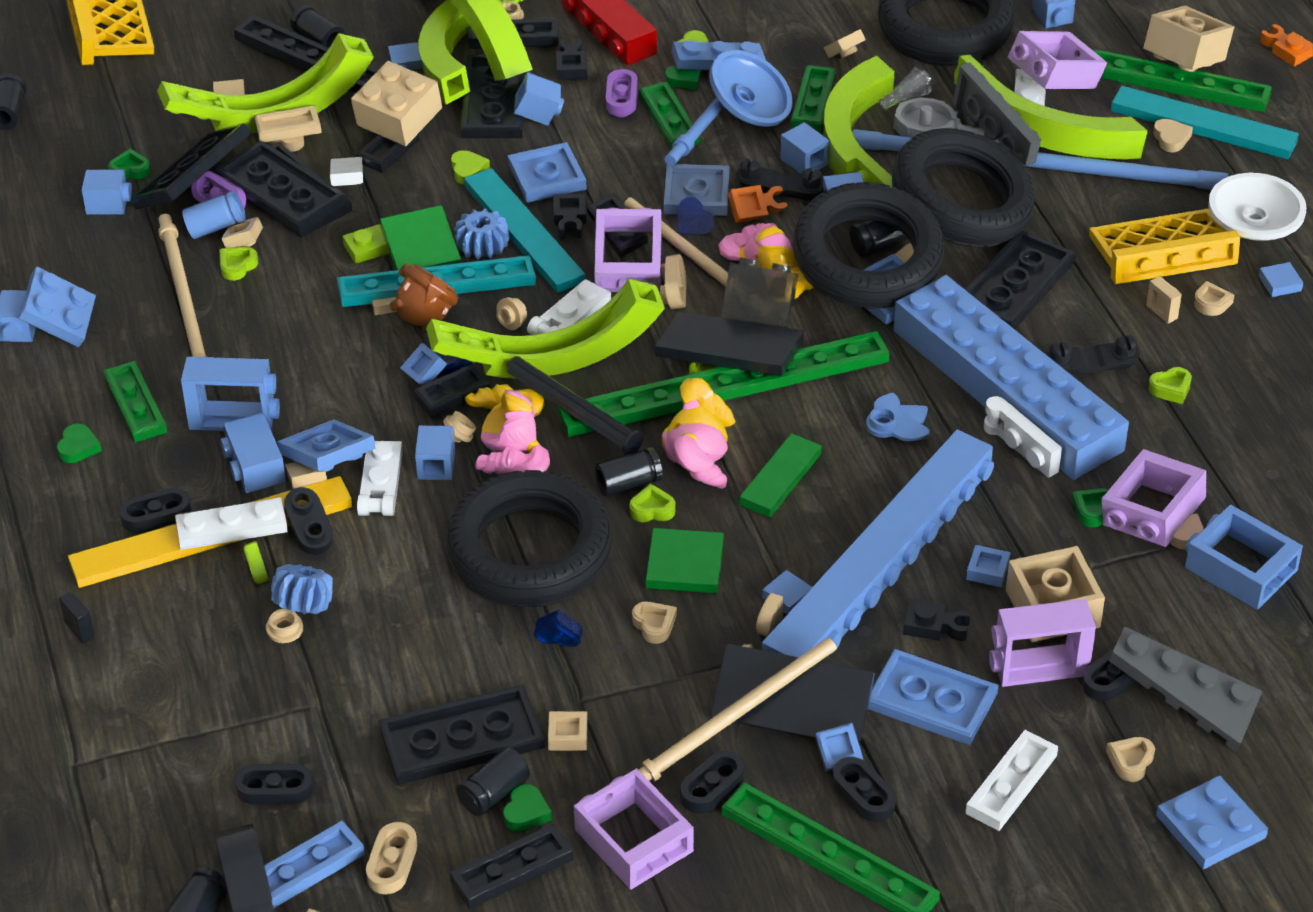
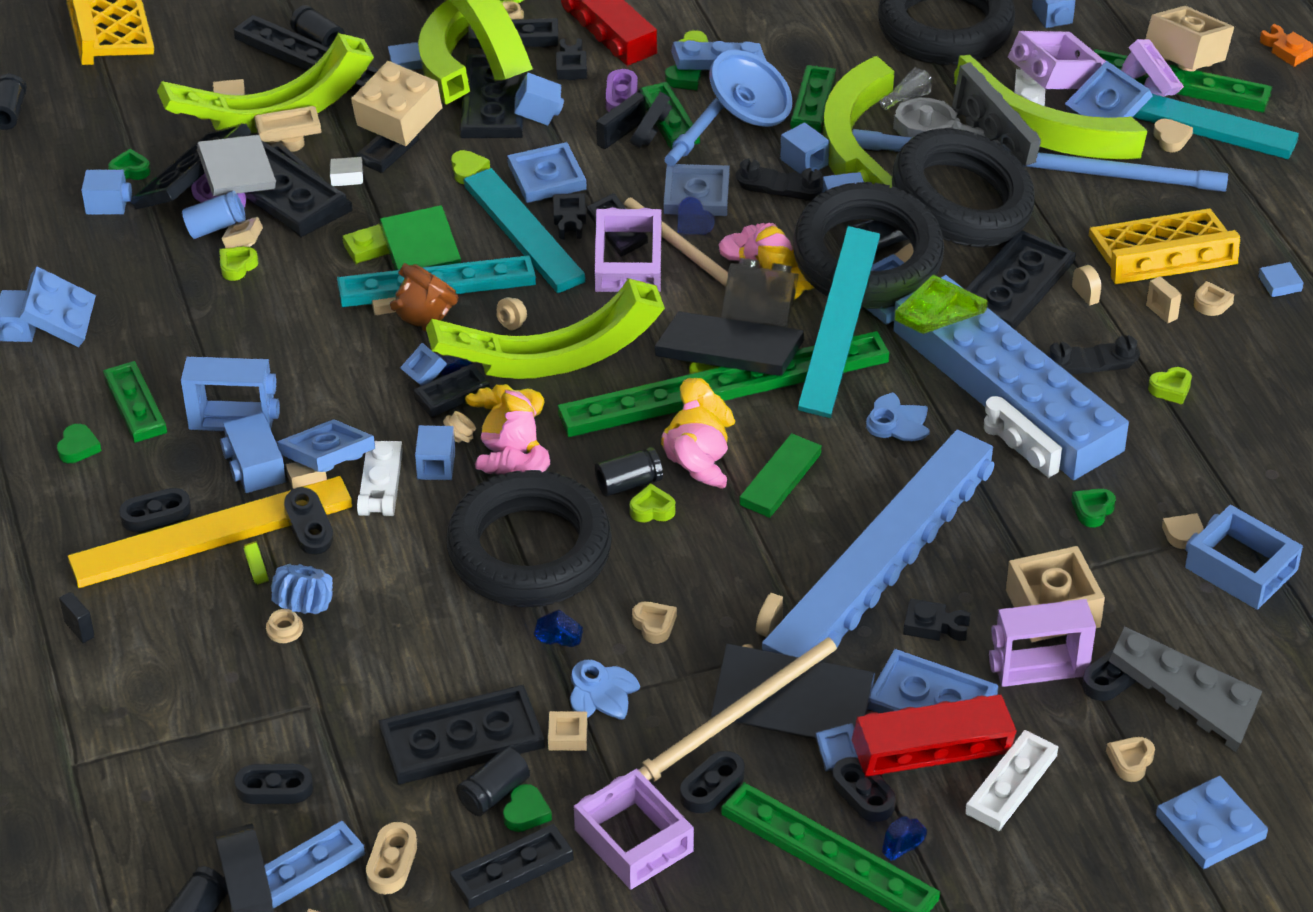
tan bar [158,214,206,357] -> none
white plate [175,498,287,550] -> none
medium blue gear [454,208,509,261] -> none
black axle [507,356,644,454] -> none
white plate [527,279,611,335] -> none
green tile [646,528,724,594] -> none
tan plate [660,254,687,310] -> none
orange plate [727,185,787,224] -> none
medium blue tile [762,570,812,615] -> none
tan plate [823,29,866,58] -> none
medium blue plate [966,545,1011,587] -> none
lavender window [1102,449,1206,547] -> none
white dish [1208,173,1306,241] -> none
none -> light grey tile [197,135,276,197]
none -> medium blue plate [570,660,640,720]
none -> black plate [596,92,646,149]
none -> black plate [629,91,673,149]
none -> teal tile [798,226,880,418]
none -> red brick [851,694,1017,777]
none -> clear blue tile [882,816,927,861]
none -> clear neon green wing [895,274,988,334]
none -> medium blue plate [1065,61,1152,117]
none -> tan tile [1072,265,1101,306]
none -> lavender tile [1121,39,1184,97]

